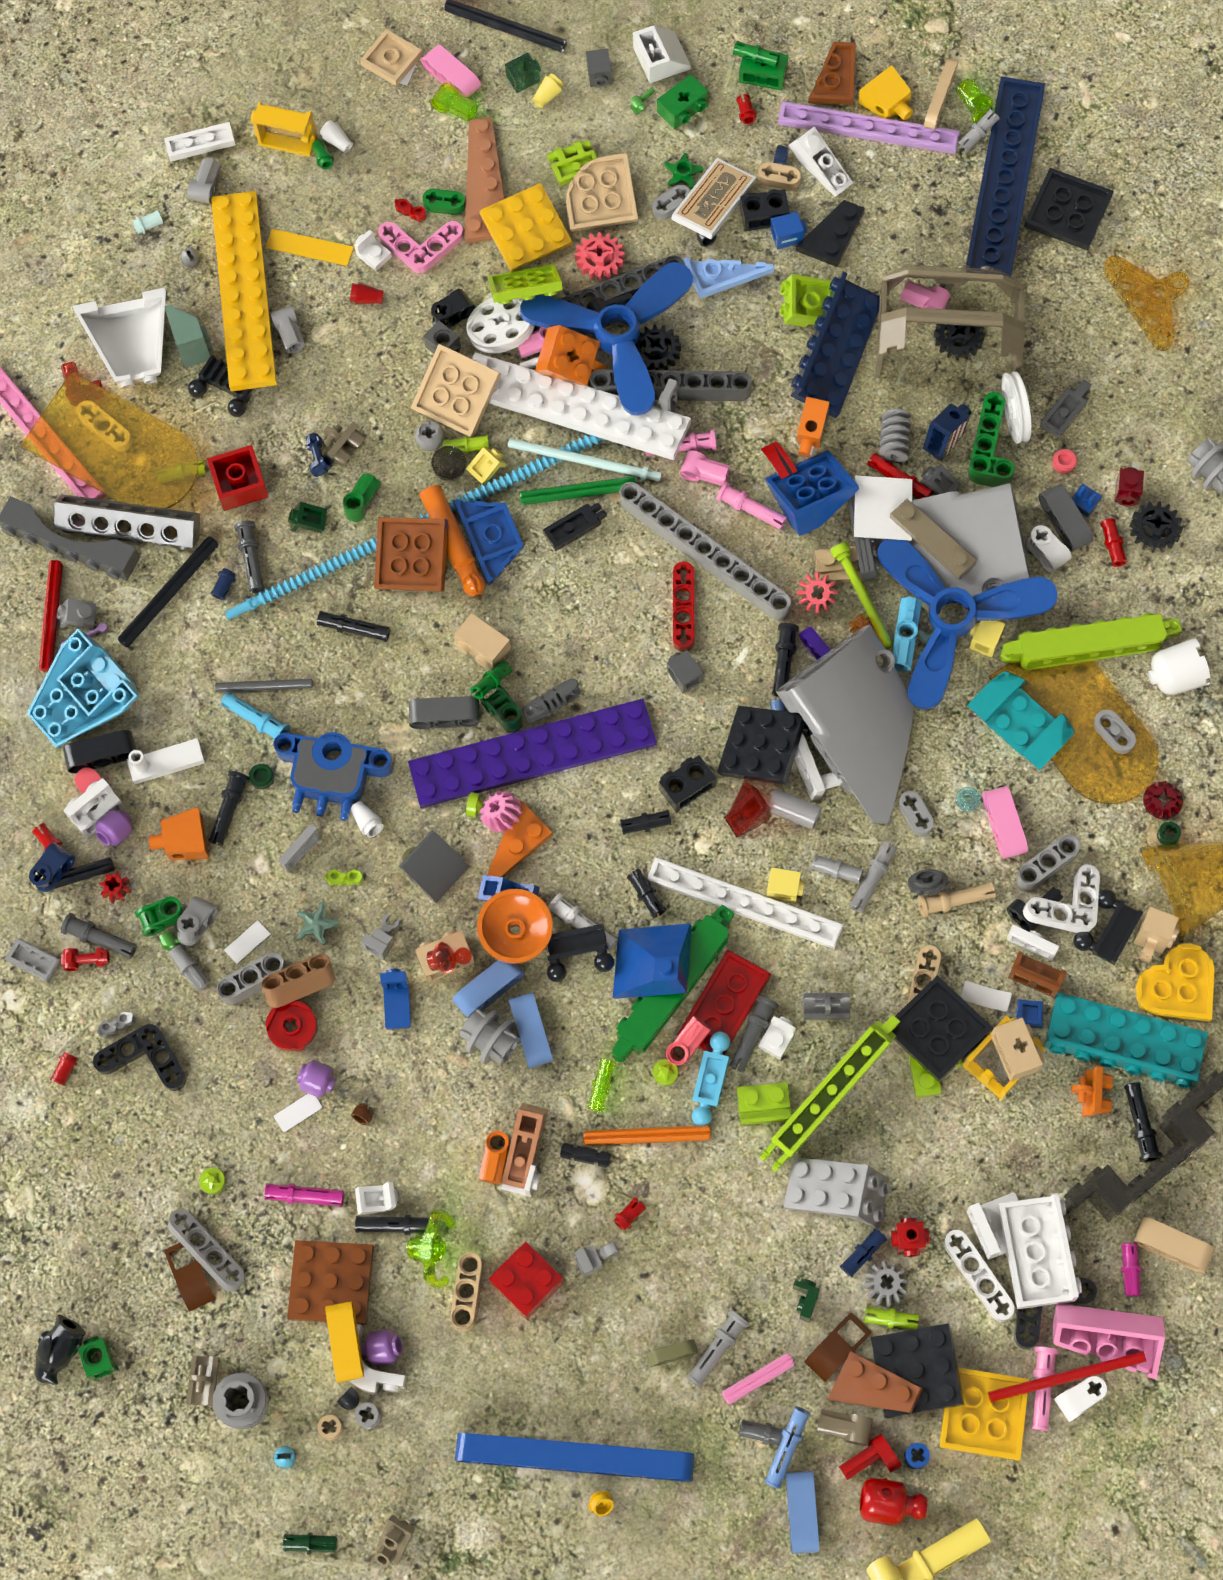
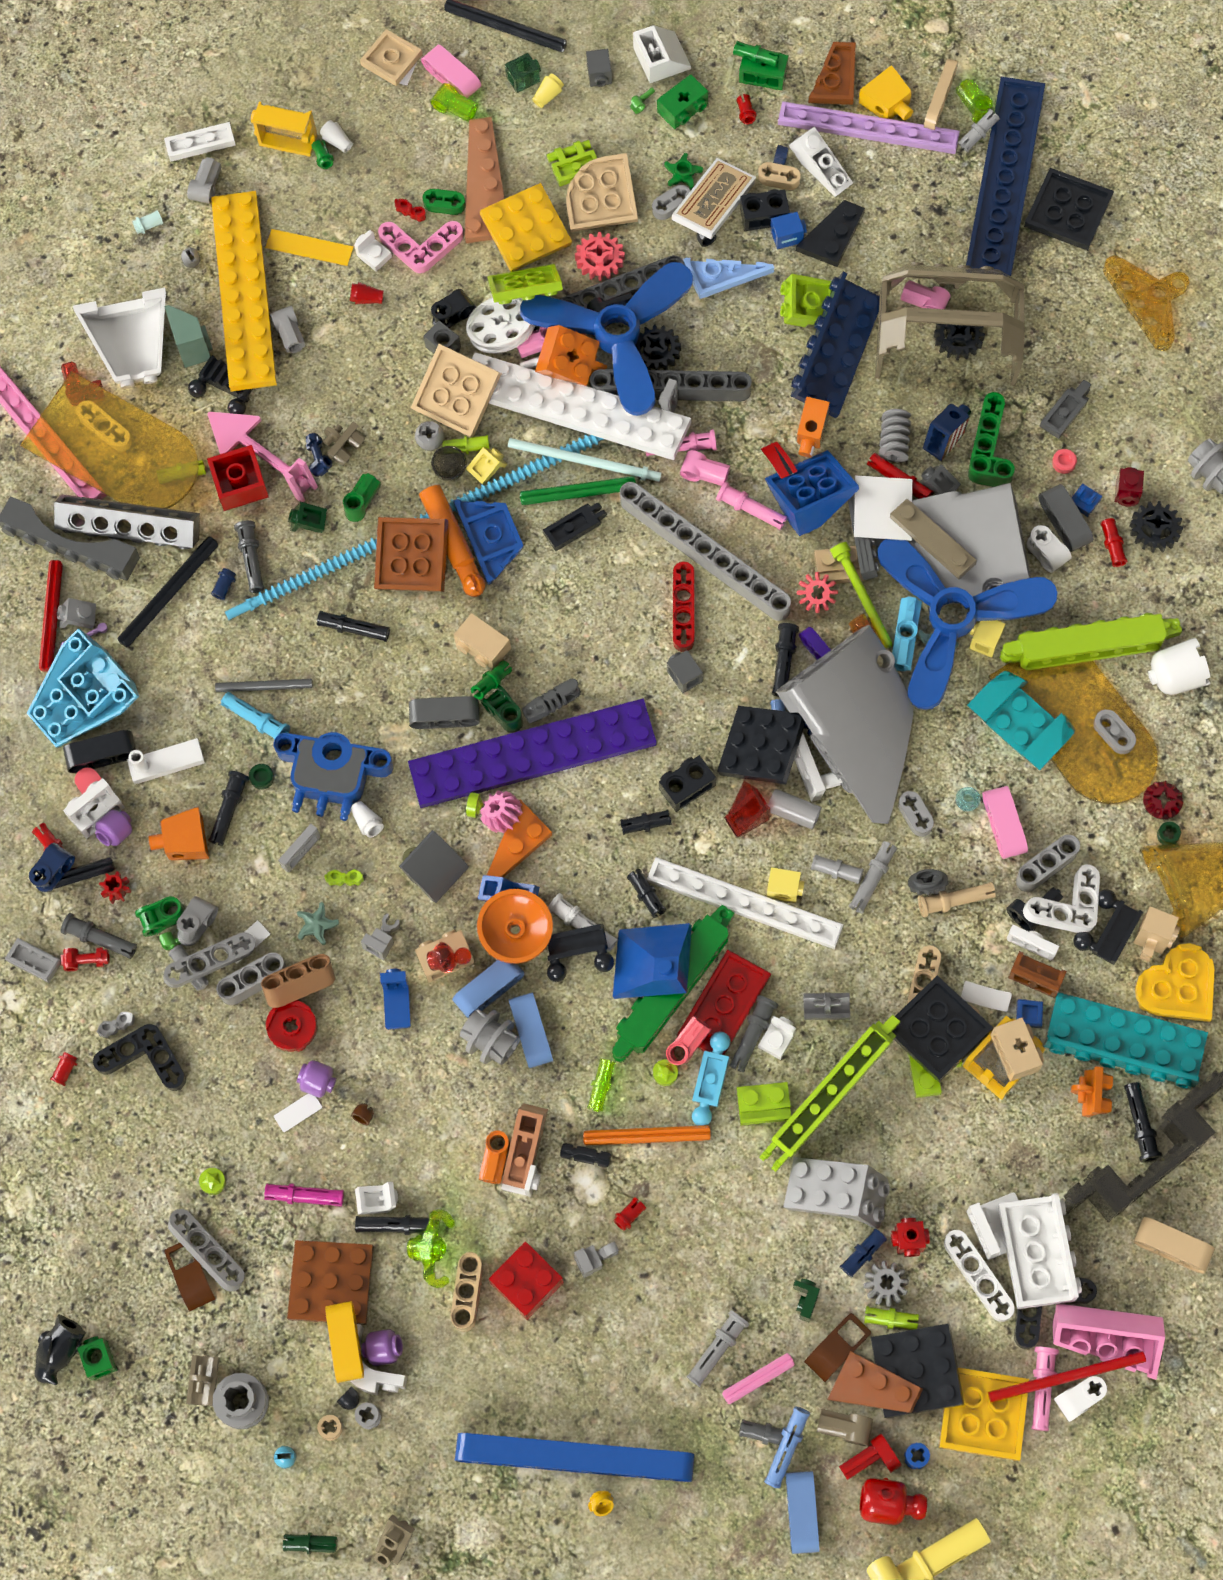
olive beam [647,1339,698,1367] -> none
white wedge [1001,371,1031,444] -> none
dark pink axle [1120,1243,1142,1297] -> none
none -> light grey beam [163,932,256,988]
none -> bright pink piece [208,412,318,502]

